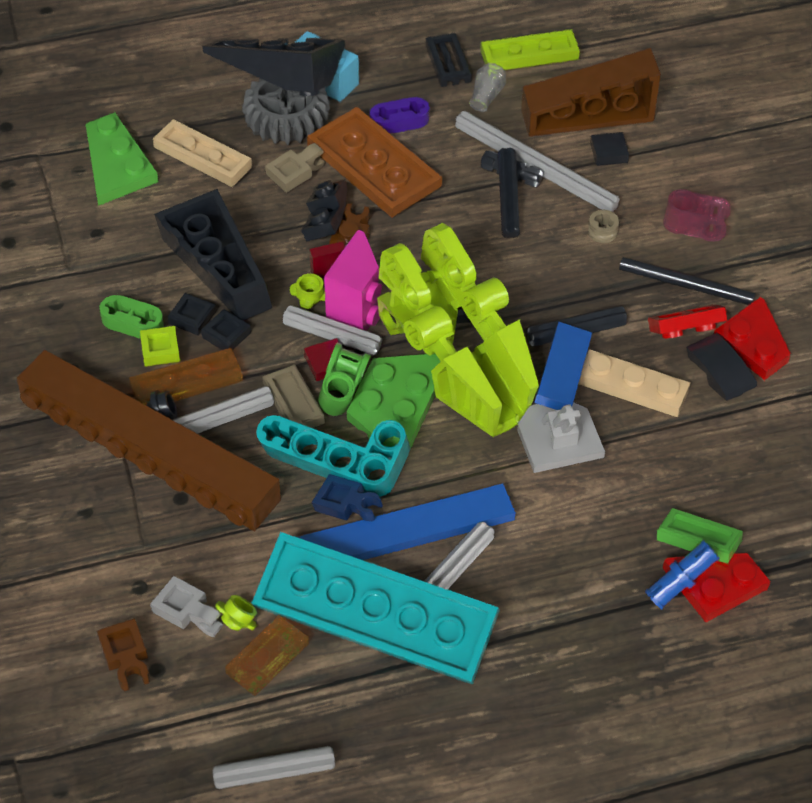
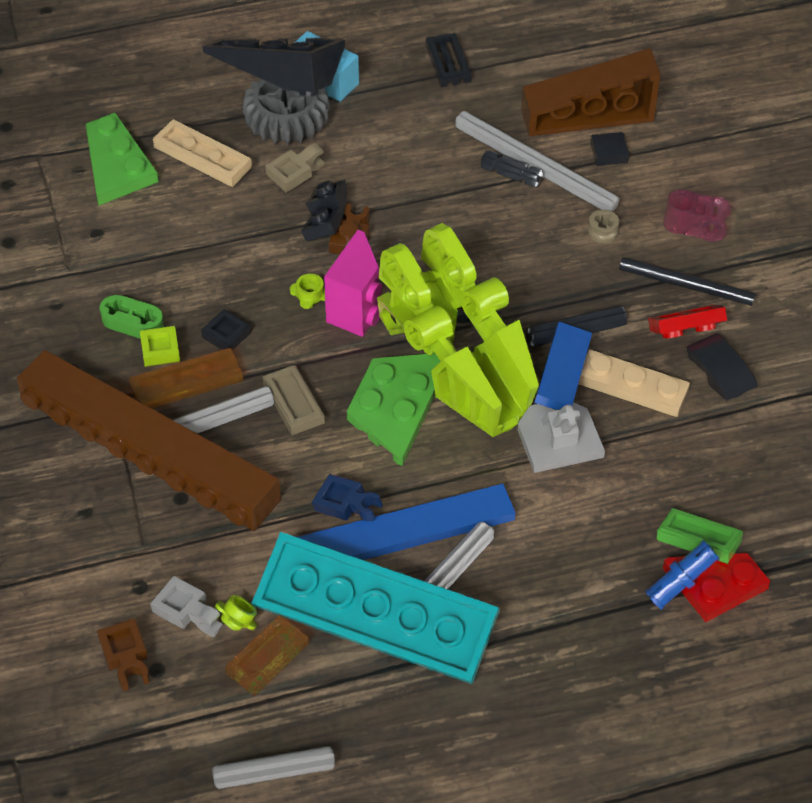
black plate [147,390,177,420] -> none
black wedge [154,189,272,320] -> none
black tile [168,293,216,336] -> none
teal beam [256,415,410,497] -> none
light grey axle [283,305,382,355] -> none
dark red tile [304,338,339,382] -> none
dark orange plate [307,107,442,218] -> none
dark red tile [309,242,345,278] -> none
bright green piece [318,342,371,416] -> none
dark purple beam [370,97,429,134] -> none
clear cone [470,63,506,112] -> none
lime plate [481,29,580,72] -> none
black axle [498,147,520,238] -> none
red wing [714,297,791,381] -> none

